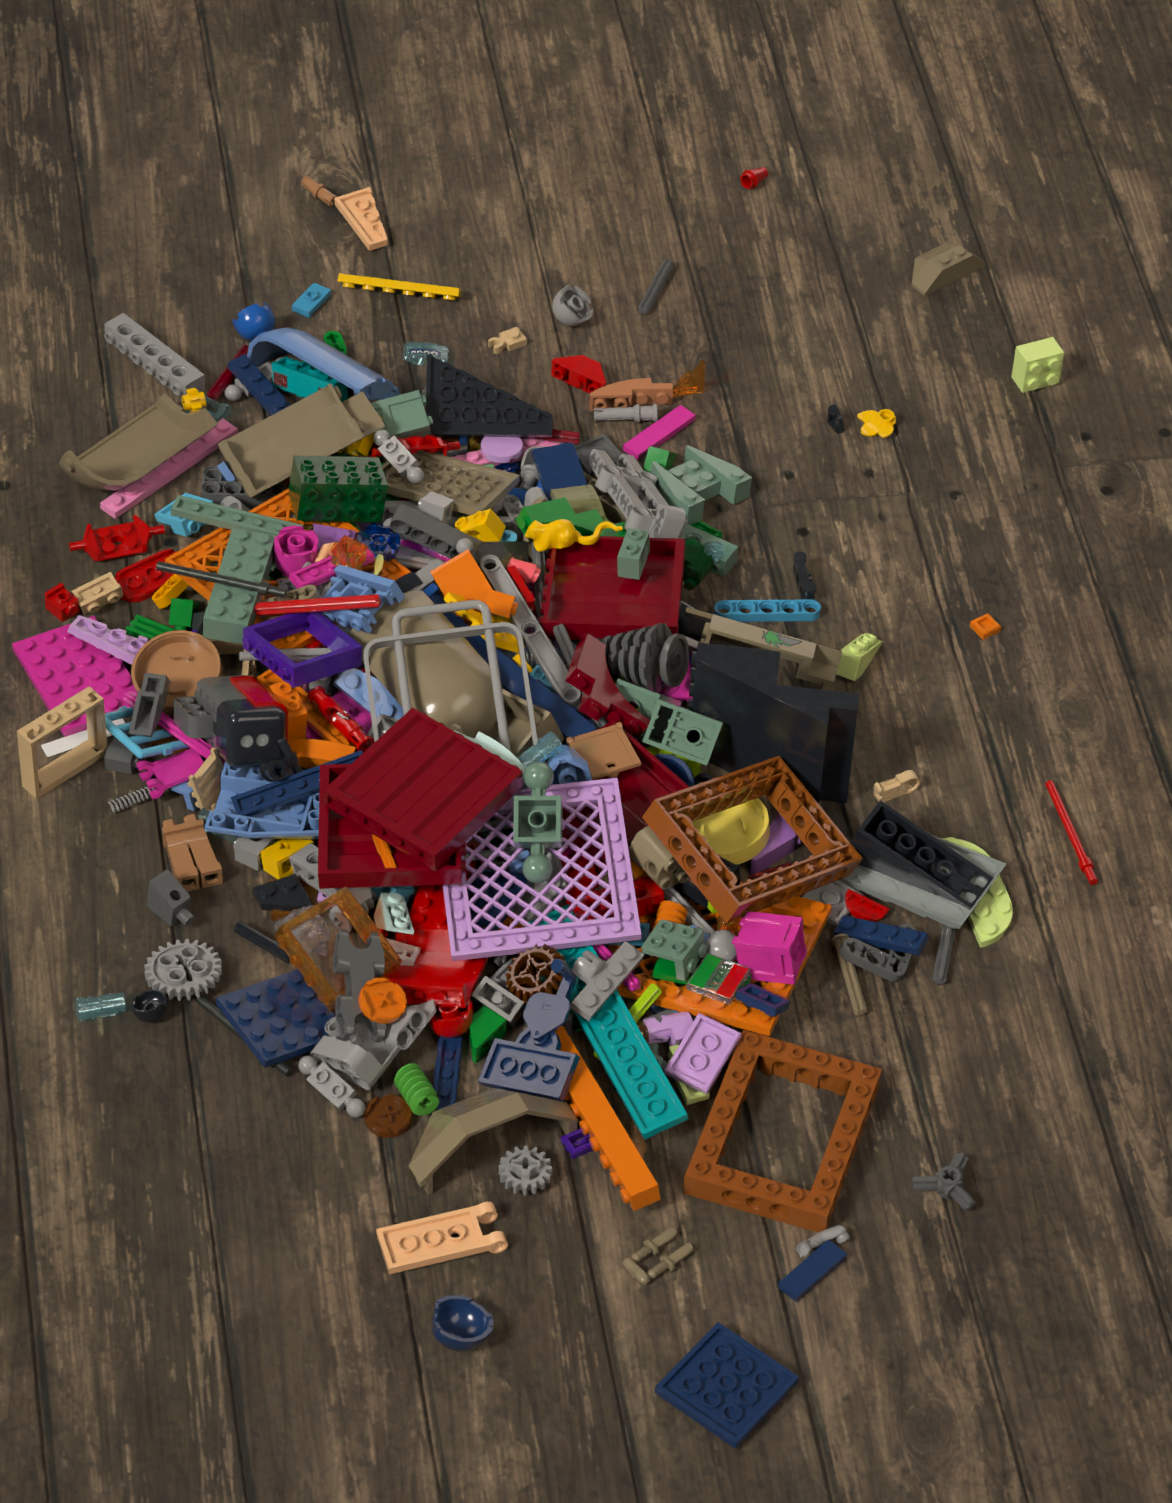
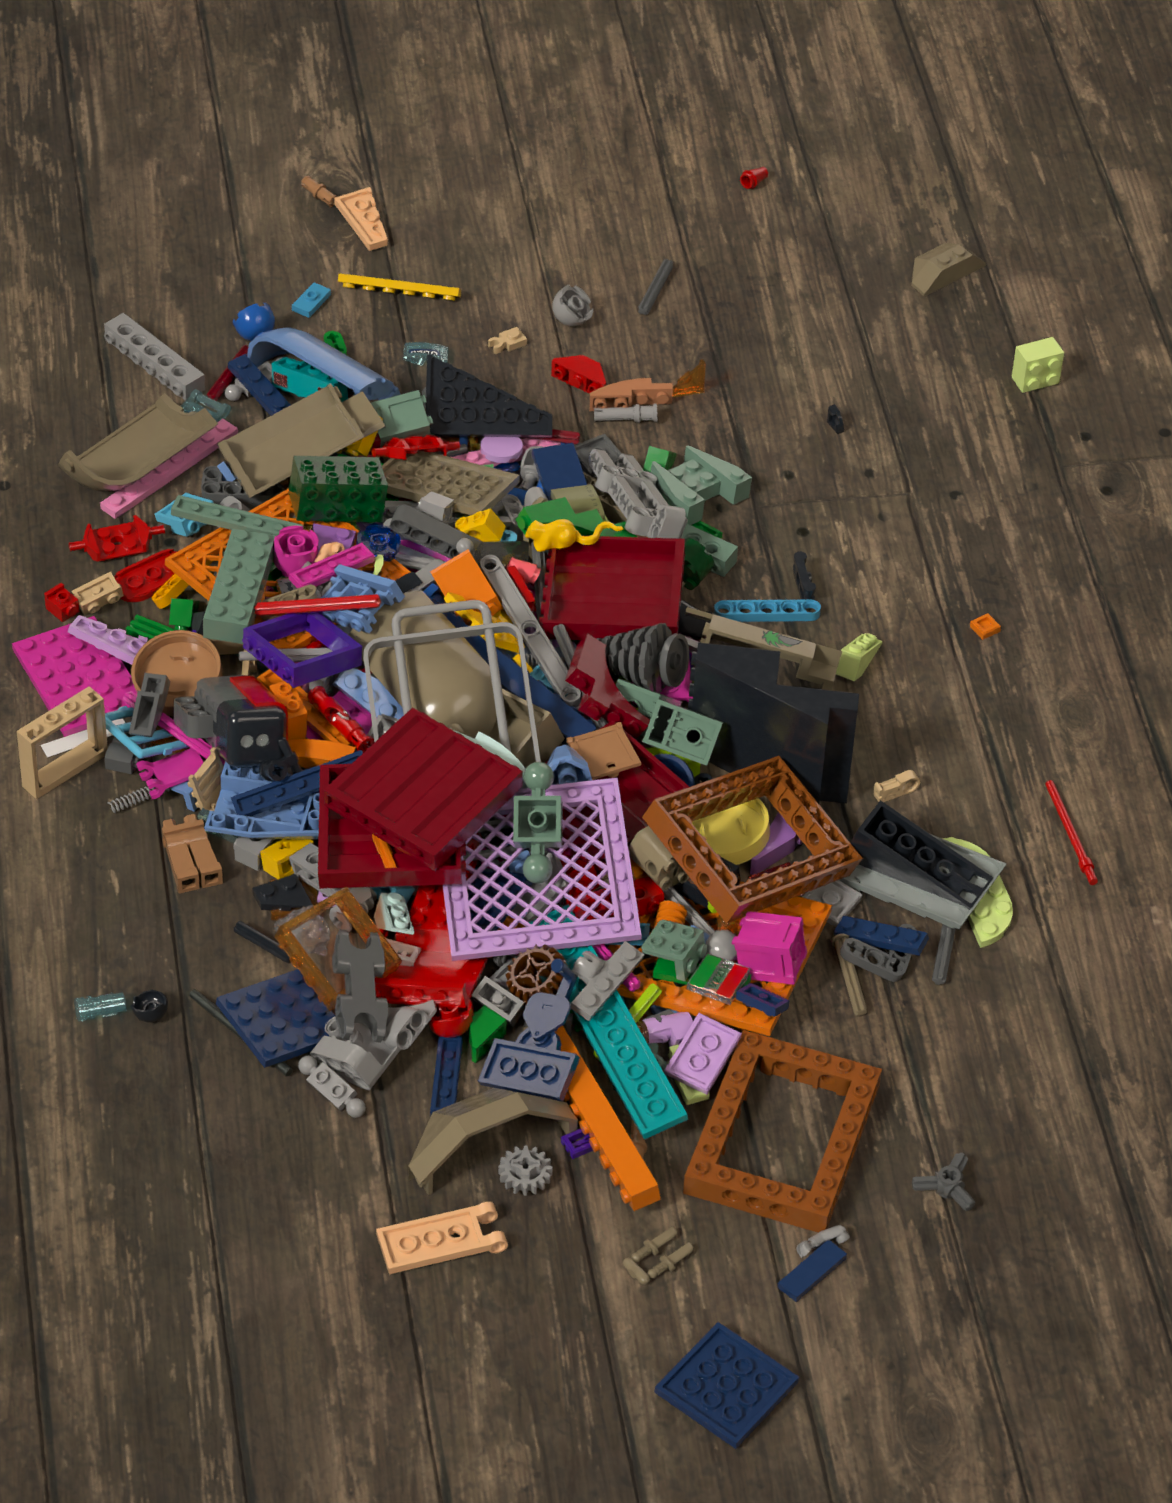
light grey gear [145,939,222,1001] -> none
dark grey torso [146,869,196,927] -> none
pearl dark grey bar [156,561,287,598] -> none
yellow gear [181,388,206,412] -> none
clear orange brick [331,535,368,570] -> none
orange tile [358,978,407,1024] -> none
reddish brown tile [364,1094,413,1138] -> none
light grey plate [374,430,424,484] -> none
bright green piece [394,1063,440,1116] -> none
dark blue cylinder [432,1295,494,1352] -> none
orange brick [485,589,519,619] -> none
clear light blue axle [517,731,563,768] -> none
sand green brick [617,528,650,580] -> none
dark pink tile [623,405,696,460] -> none
clear light blue plate [704,541,726,561] -> none
red tile [844,888,889,922] -> none
yellow plate [857,409,896,438] -> none

